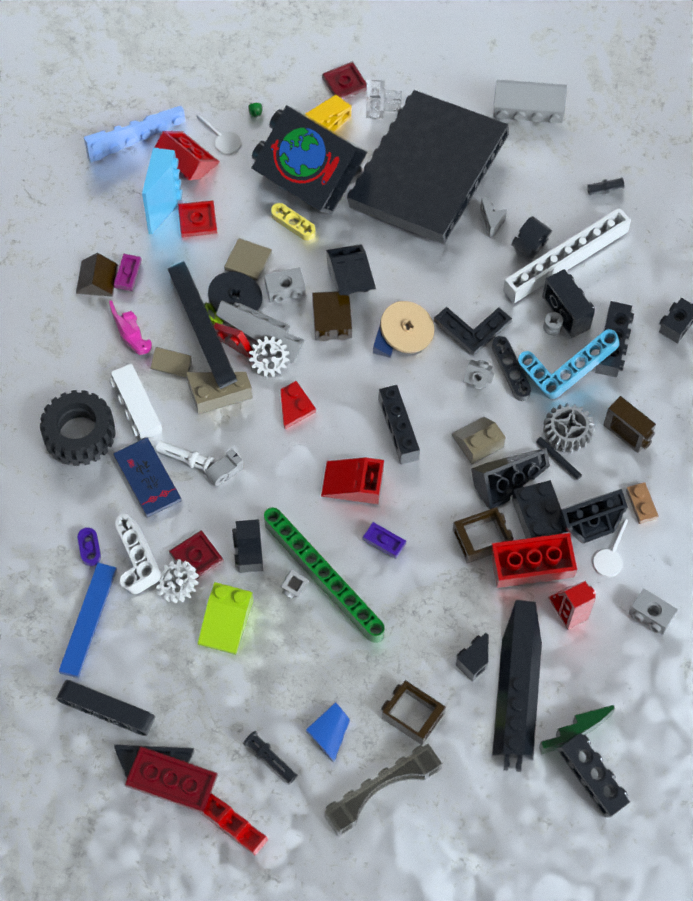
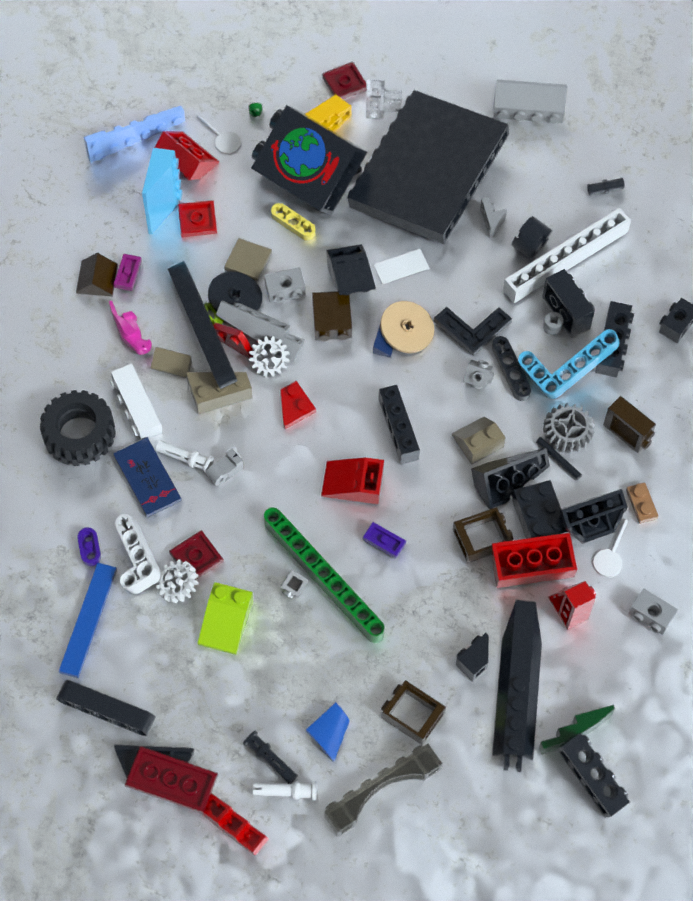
black brick [232,519,263,573] -> none
none -> white pin [253,781,317,801]
none -> white sticker [373,248,430,284]

